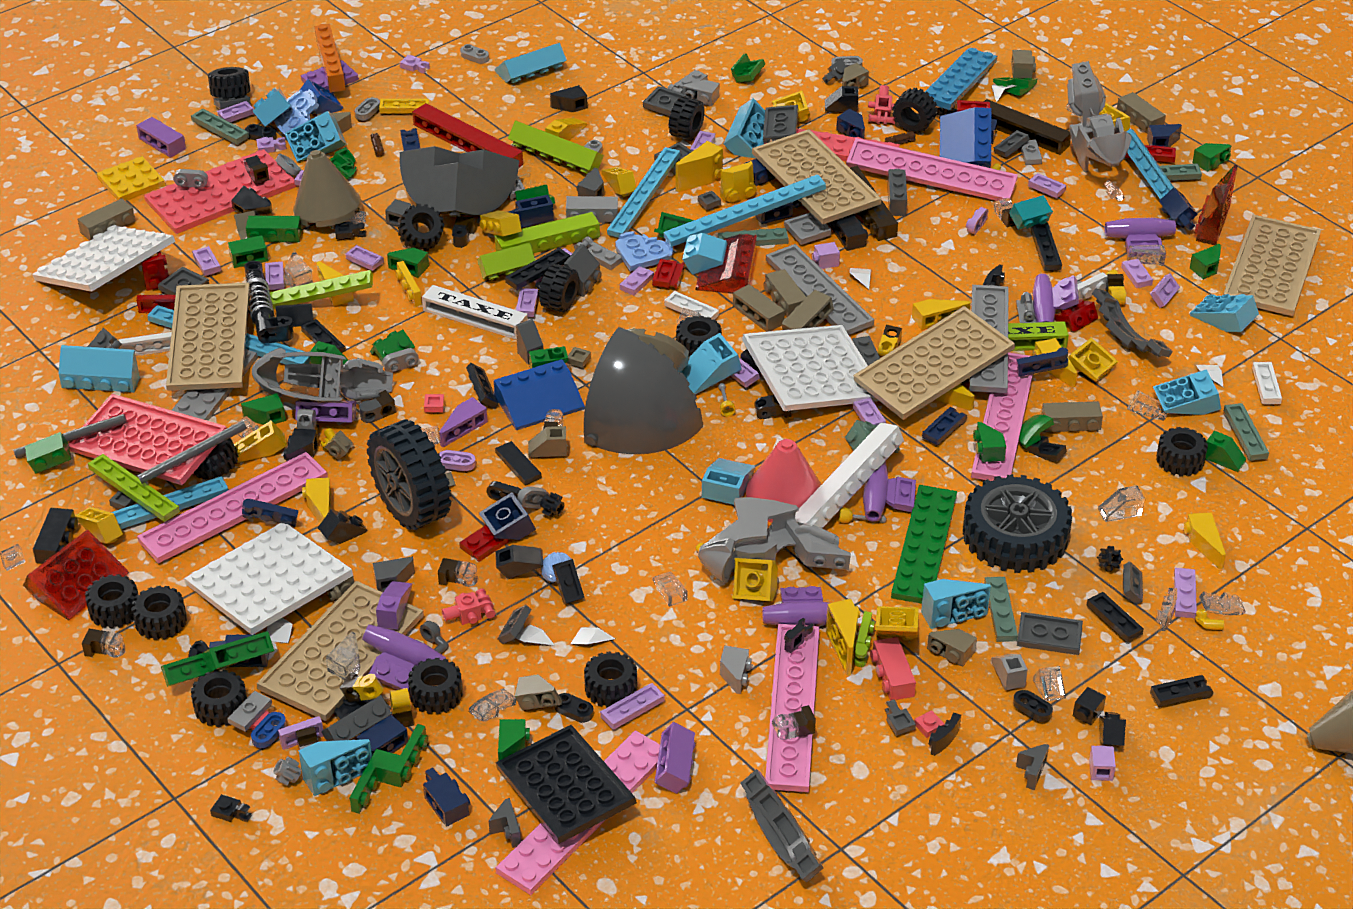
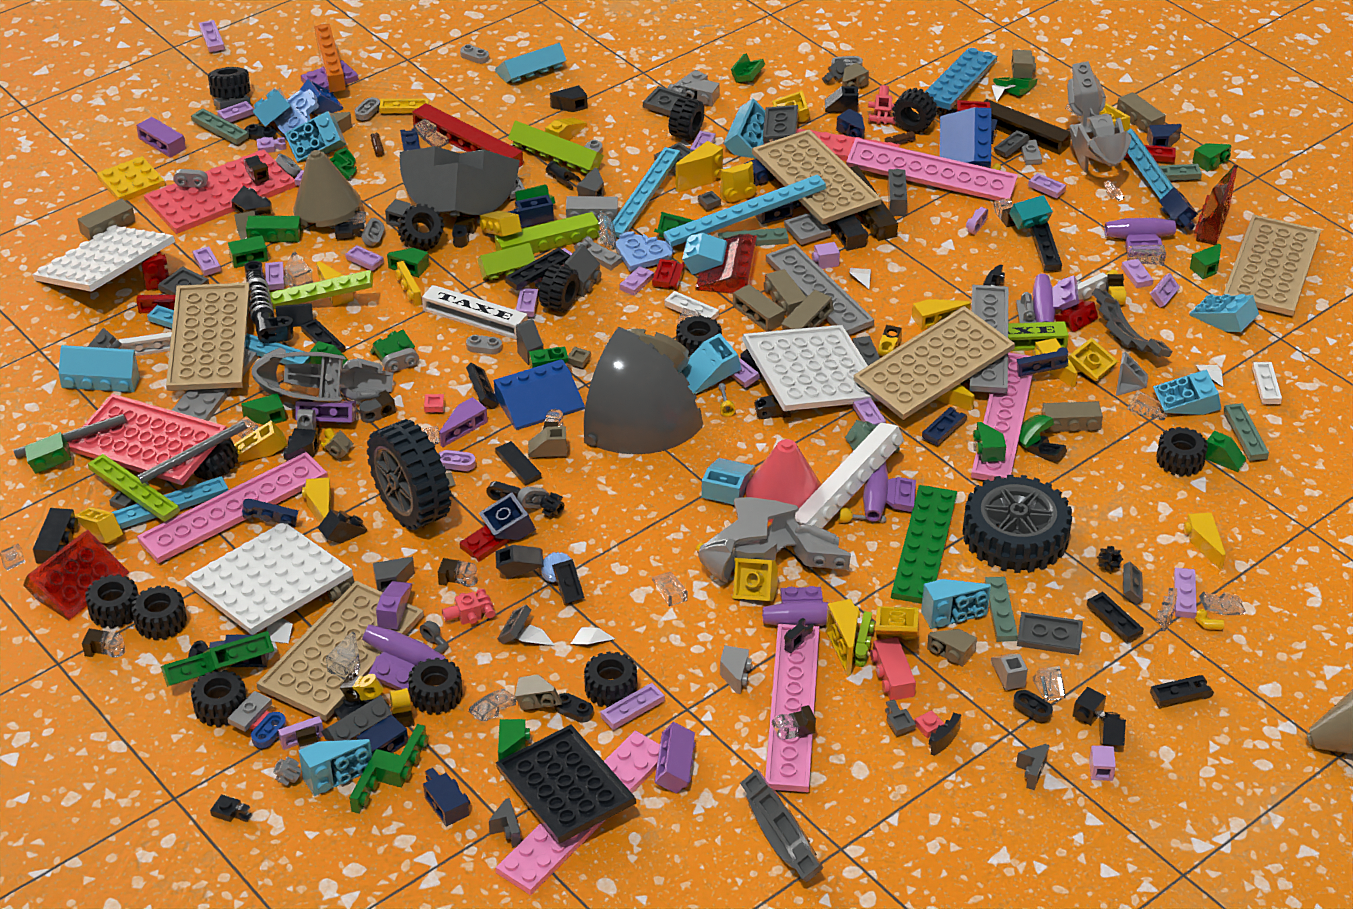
lavender plate [400,55,430,73] -> none
yellow slope [601,167,636,197] -> none
clear slope [1098,485,1145,522] -> none
none -> lavender plate [199,20,225,52]
none -> light grey plate [362,218,384,246]
none -> clear slope [413,119,449,148]
none -> light grey plate [466,335,502,355]
none -> black piece [546,161,581,190]
none -> clear slope [596,211,616,250]
none -> light grey slope [1116,351,1148,396]

